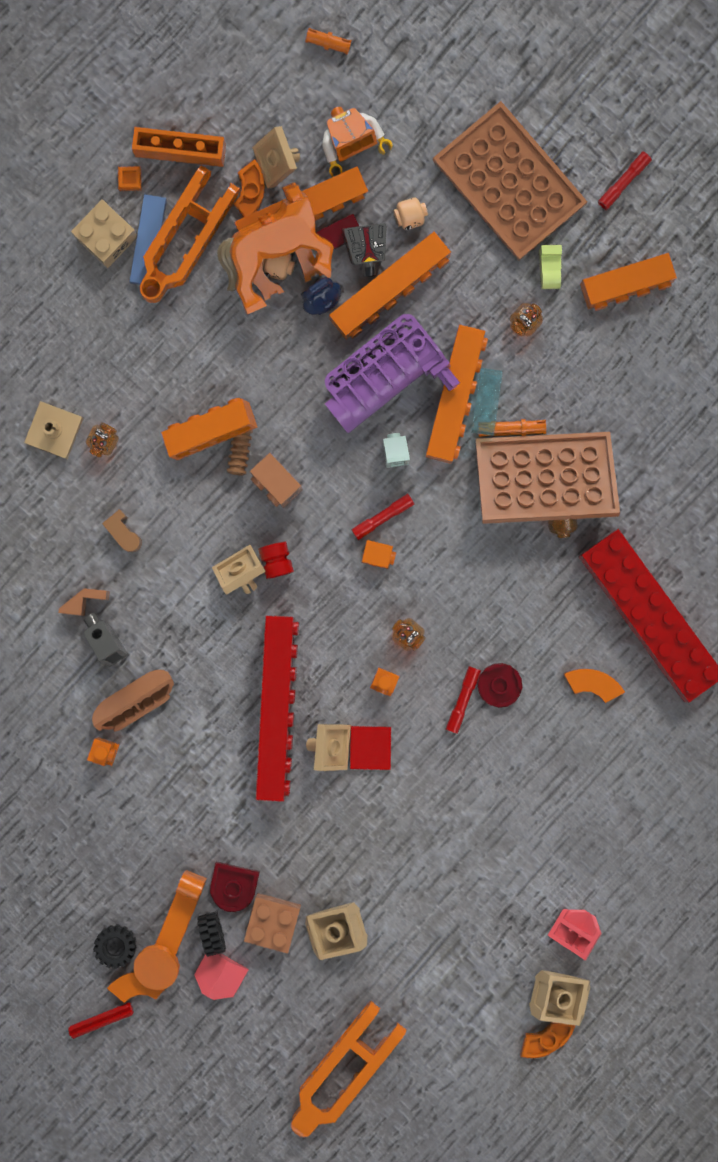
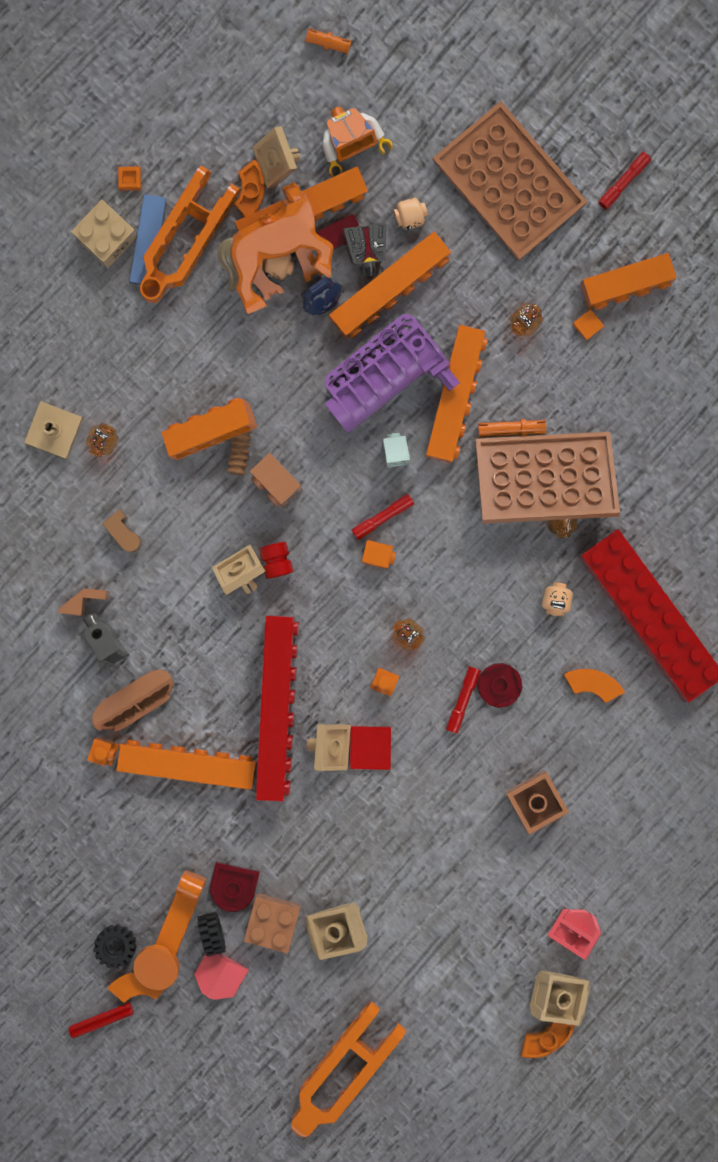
orange brick [132,127,226,167] -> none
clear light blue tile [471,368,503,436] -> none
yellowish green leg [539,245,562,289] -> none
none -> orange brick [116,739,257,790]
none -> nougat brick [505,770,569,835]
none -> light nougat head [542,582,573,616]
none -> orange tile [572,309,604,341]

